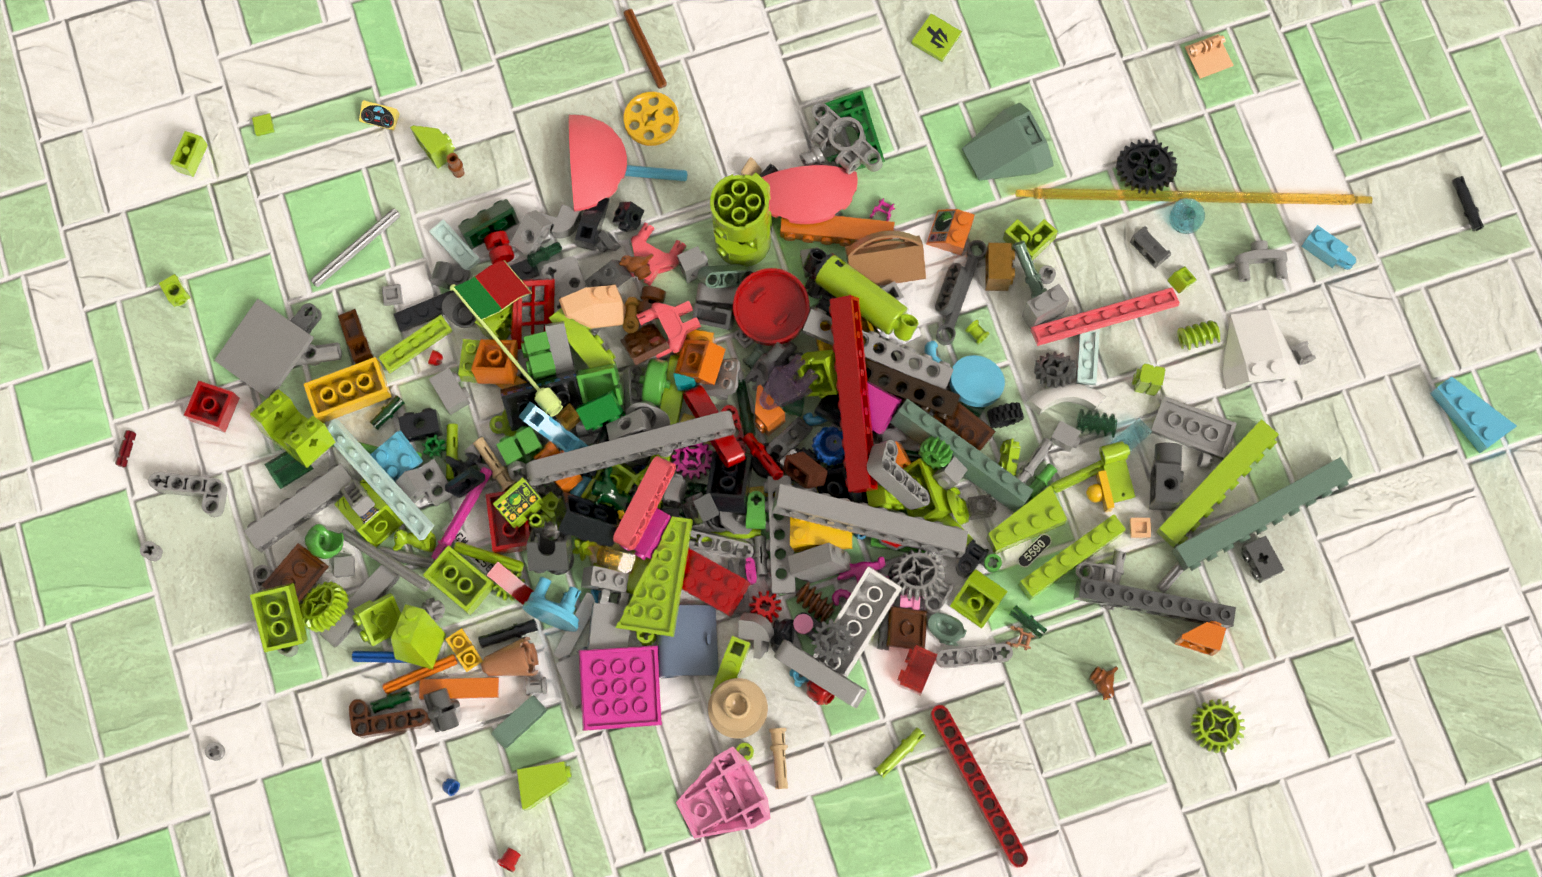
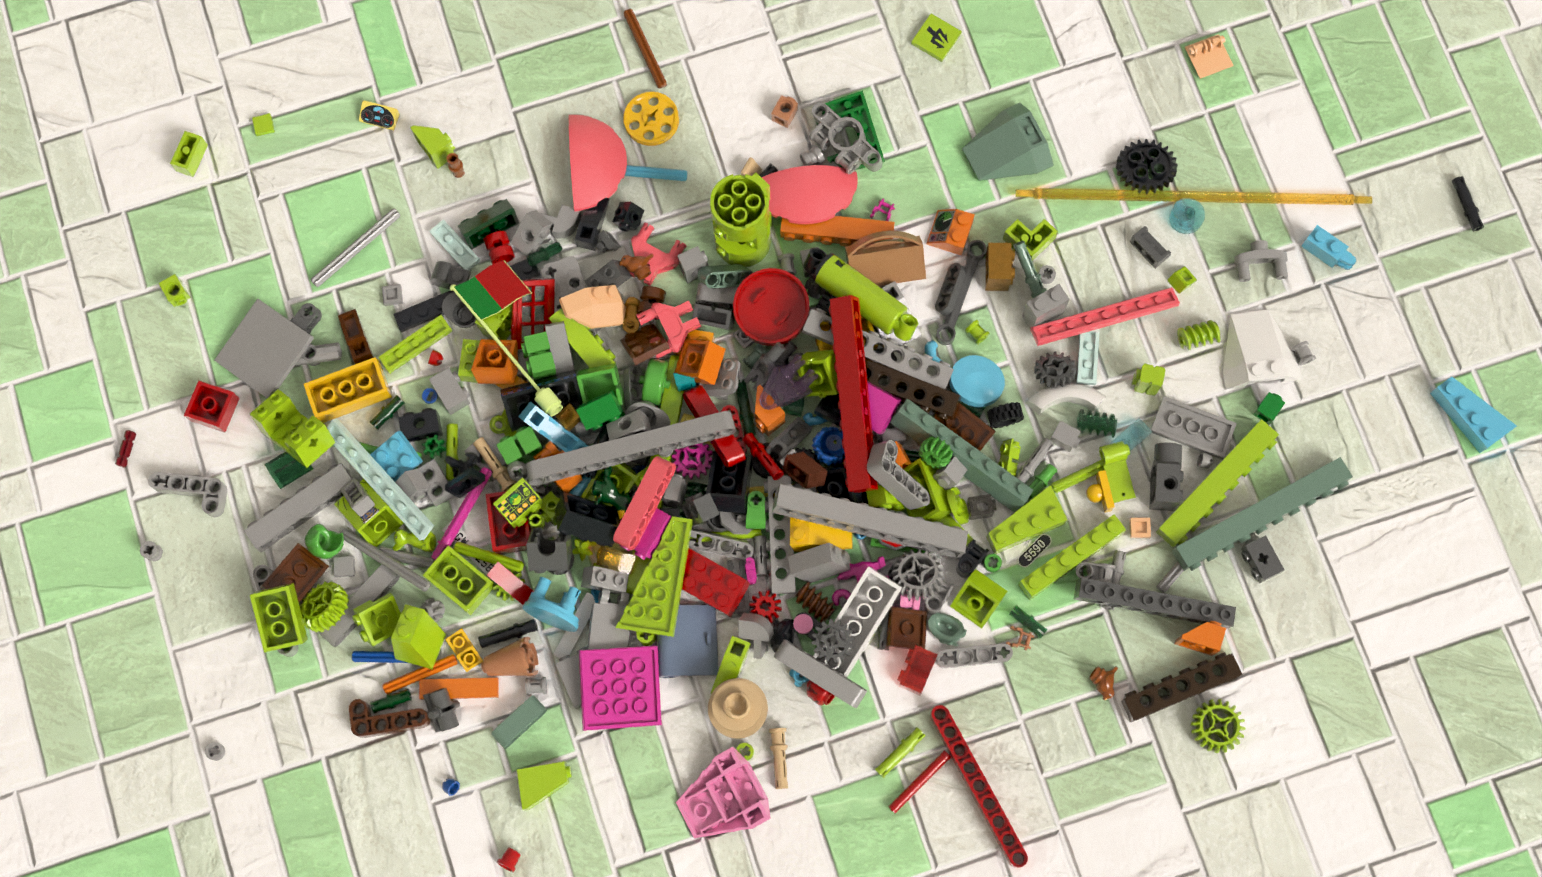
none -> blue hinge [422,388,438,404]
none -> nougat brick [771,95,798,128]
none -> light grey bush [778,253,797,275]
none -> red piece [888,750,951,814]
none -> dark brown brick [1121,652,1243,723]
none -> green brick [1253,392,1286,425]

